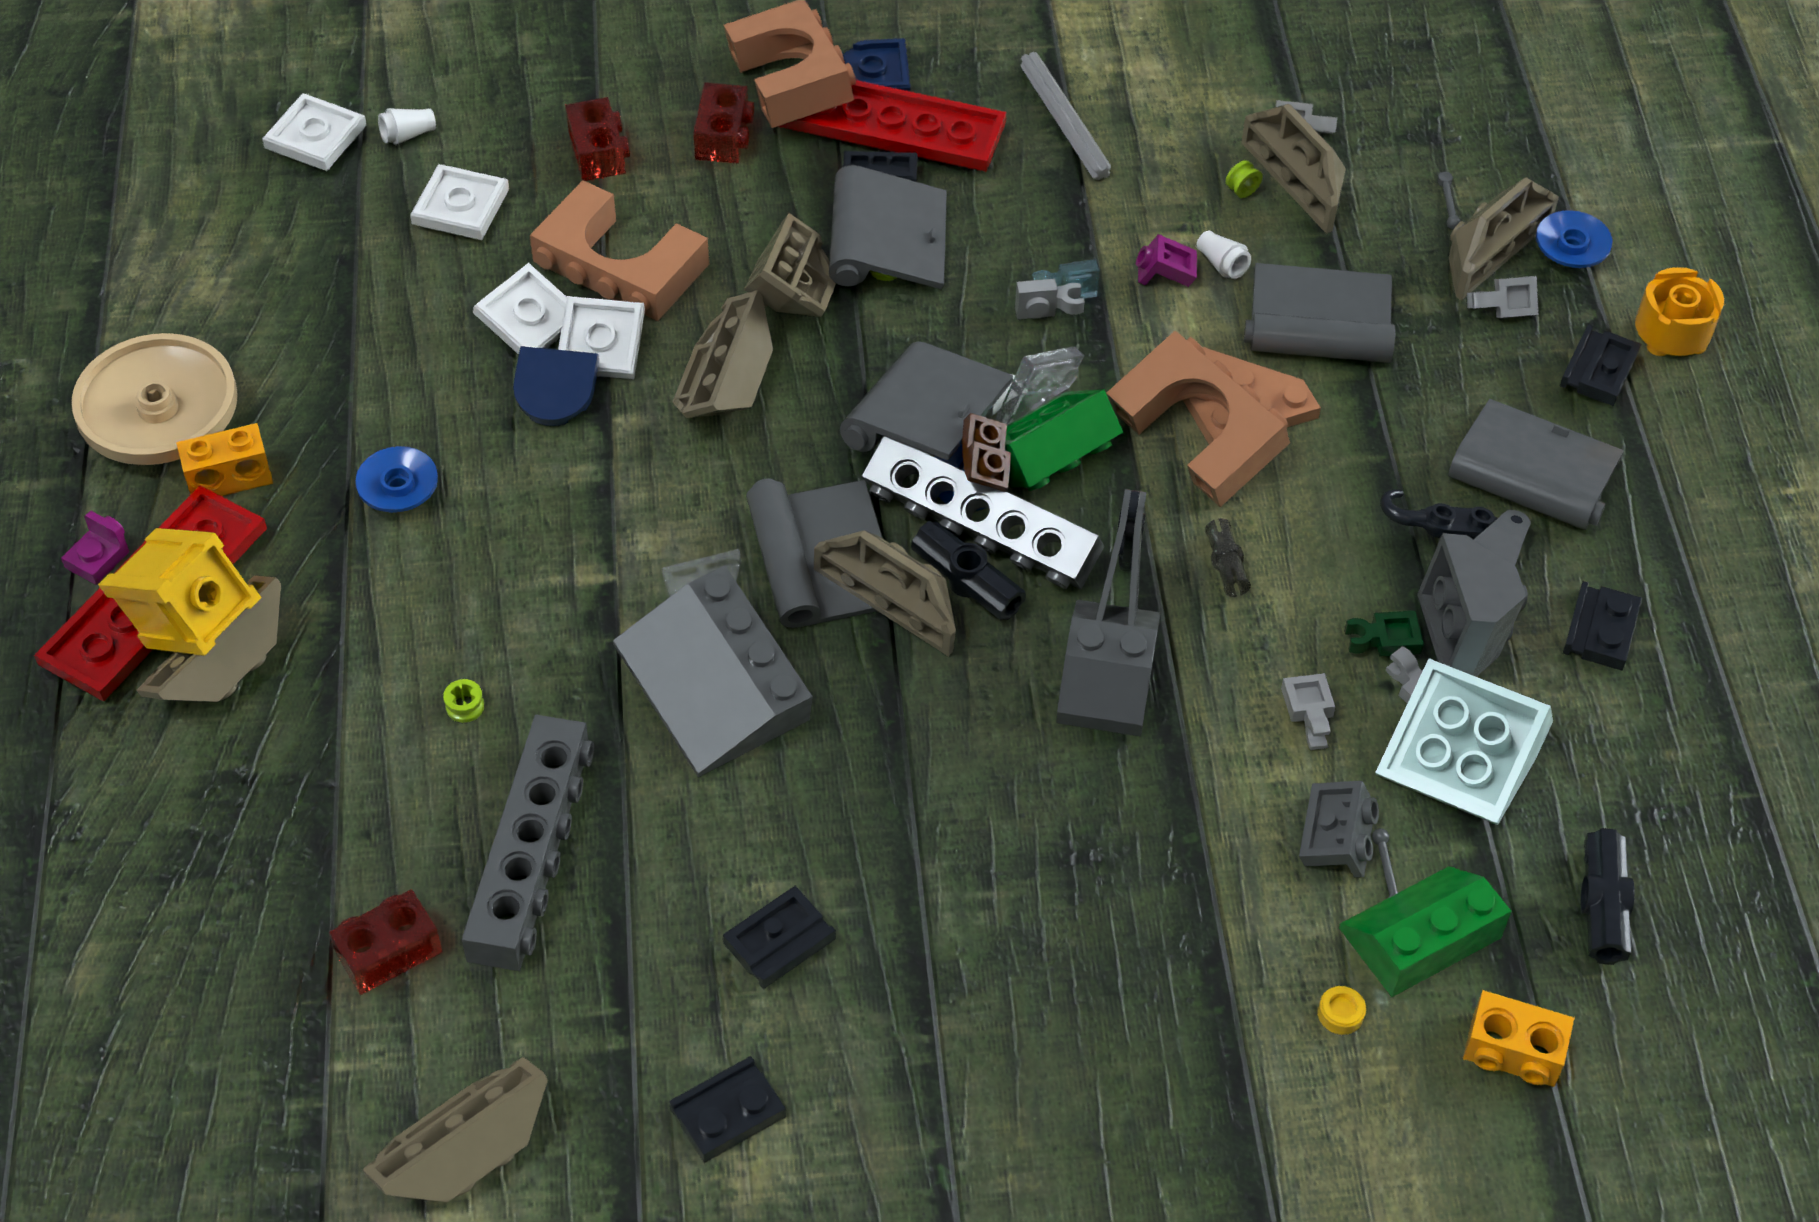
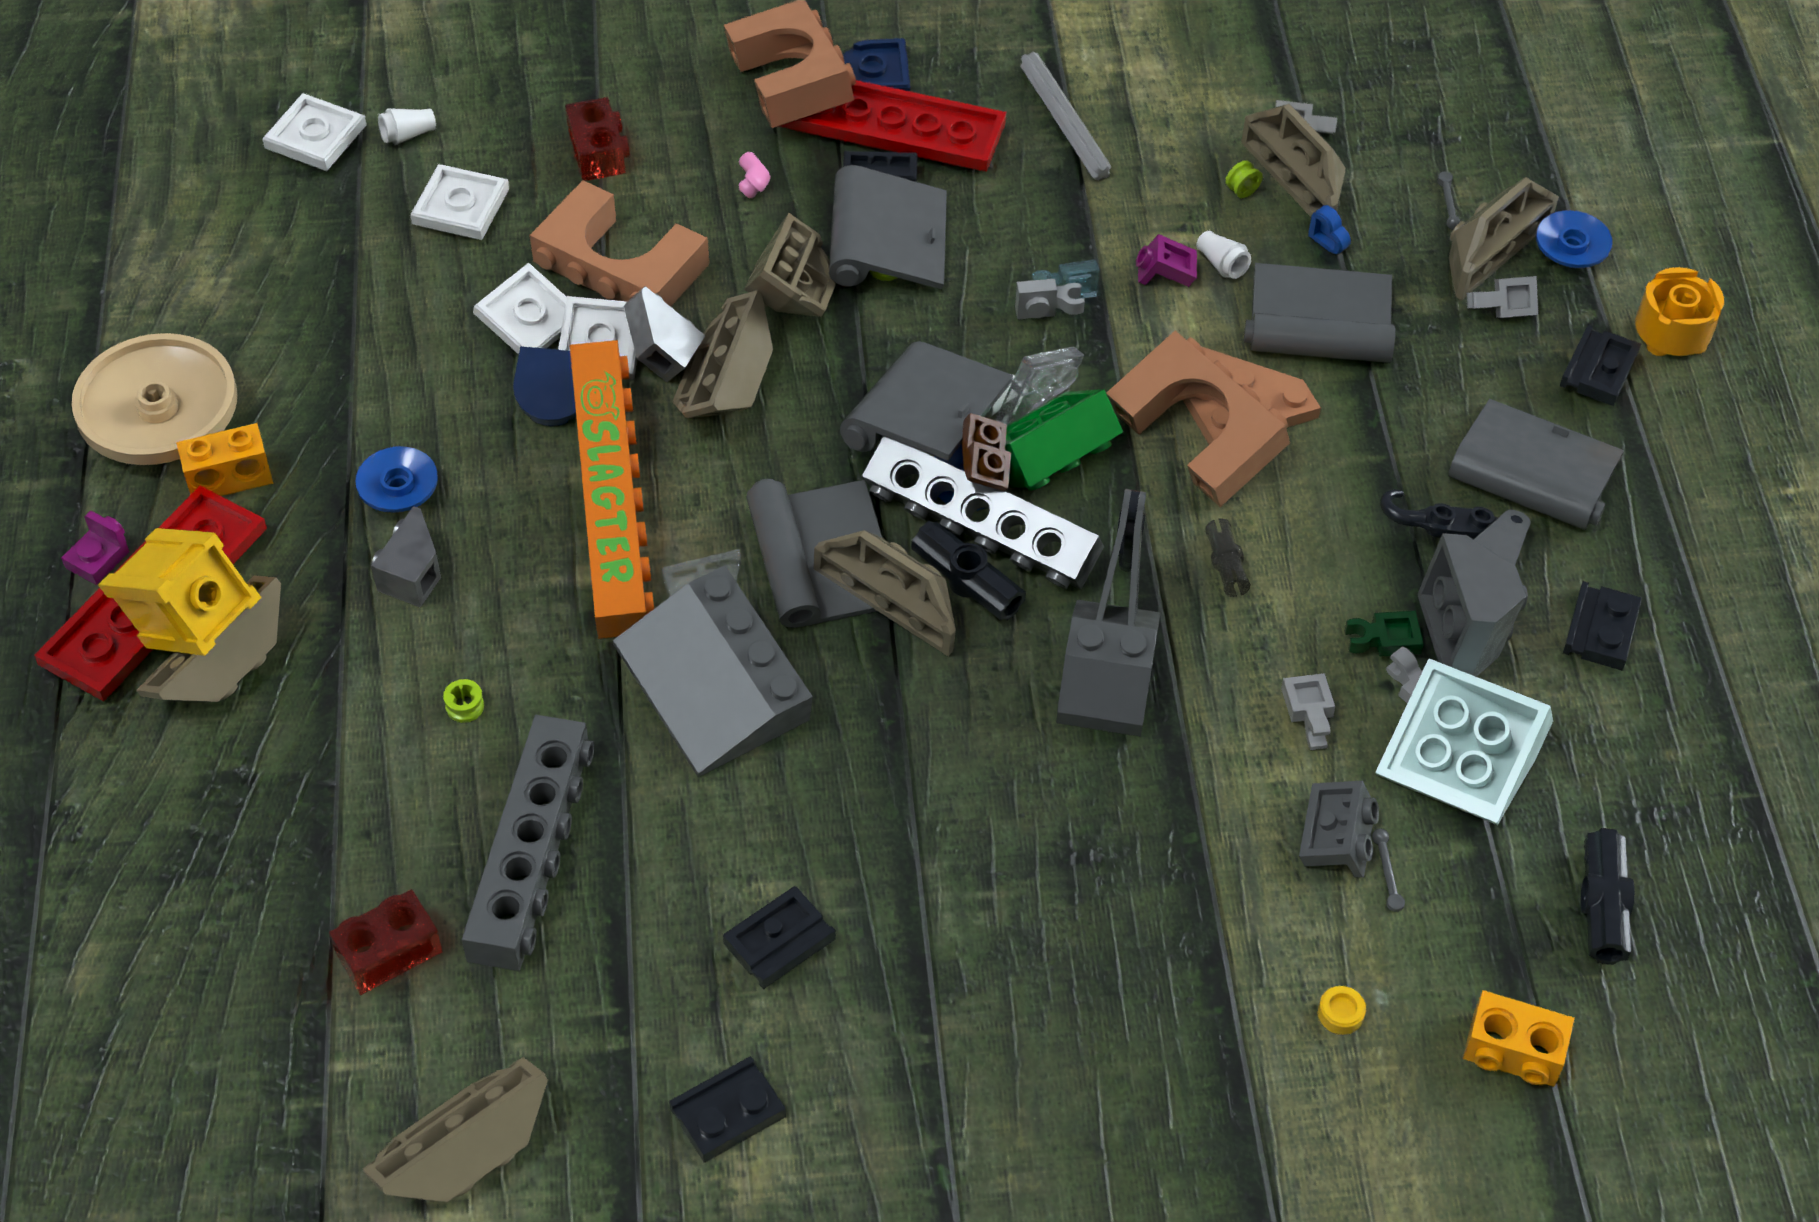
clear red brick [693,82,754,164] -> none
green slope [1339,866,1512,997] -> none
none -> flat silver slope [371,506,441,607]
none -> orange brick [570,340,654,639]
none -> flat silver slope [624,286,706,382]
none -> bright pink arm [739,152,770,198]
none -> blue tile [1308,205,1351,254]

